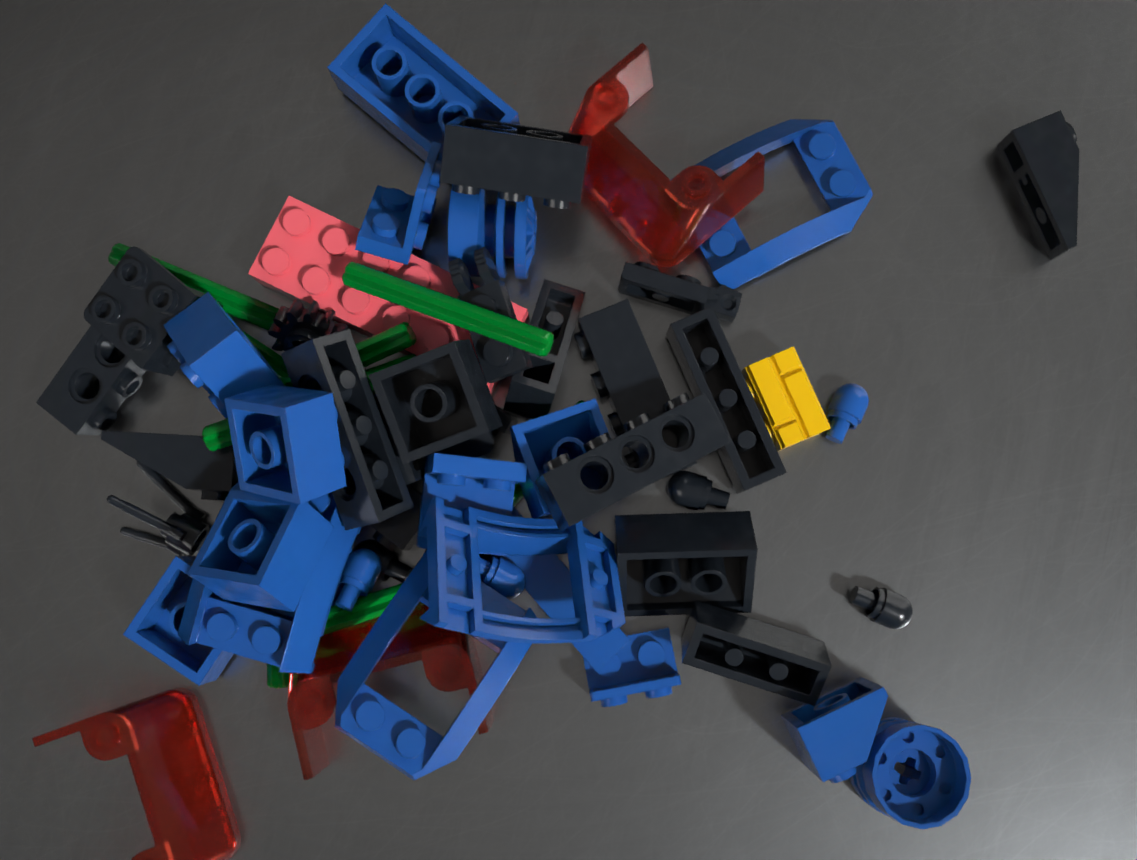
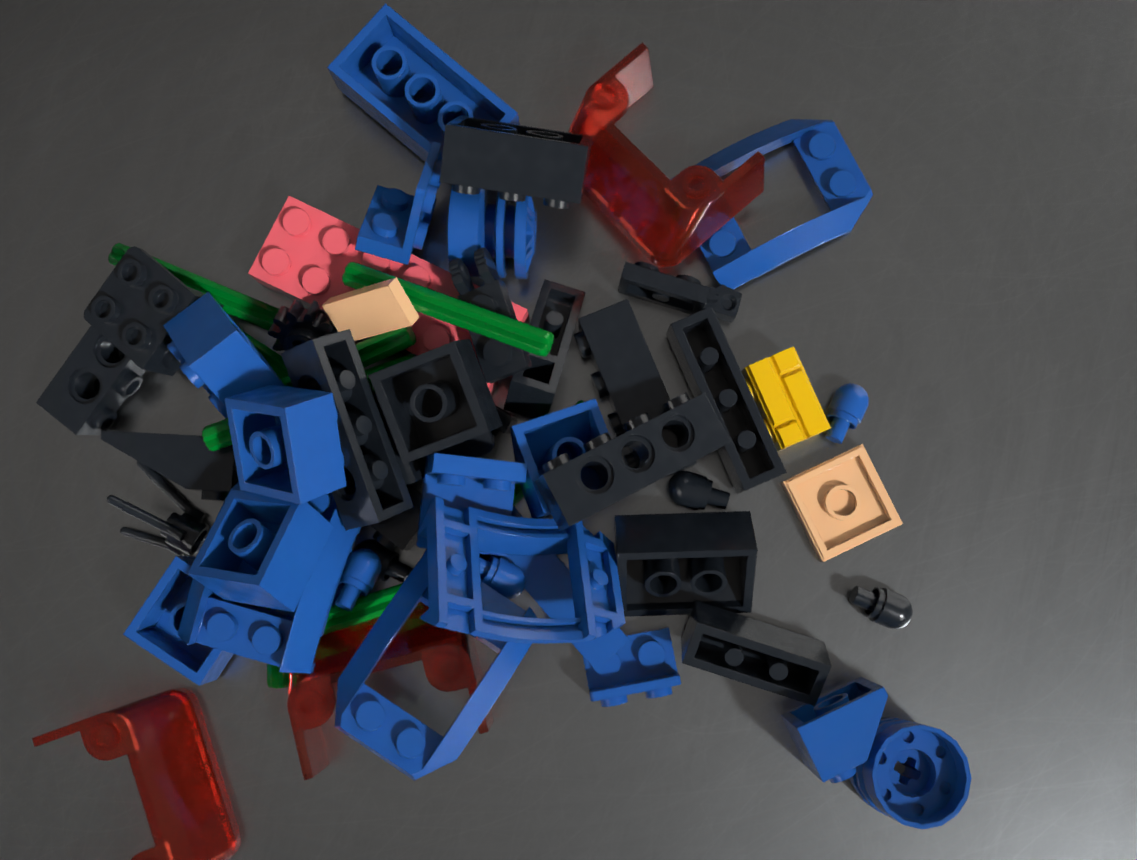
black slope [997,110,1079,260] -> none
none -> light nougat tile [322,277,419,341]
none -> light nougat tile [781,444,903,562]

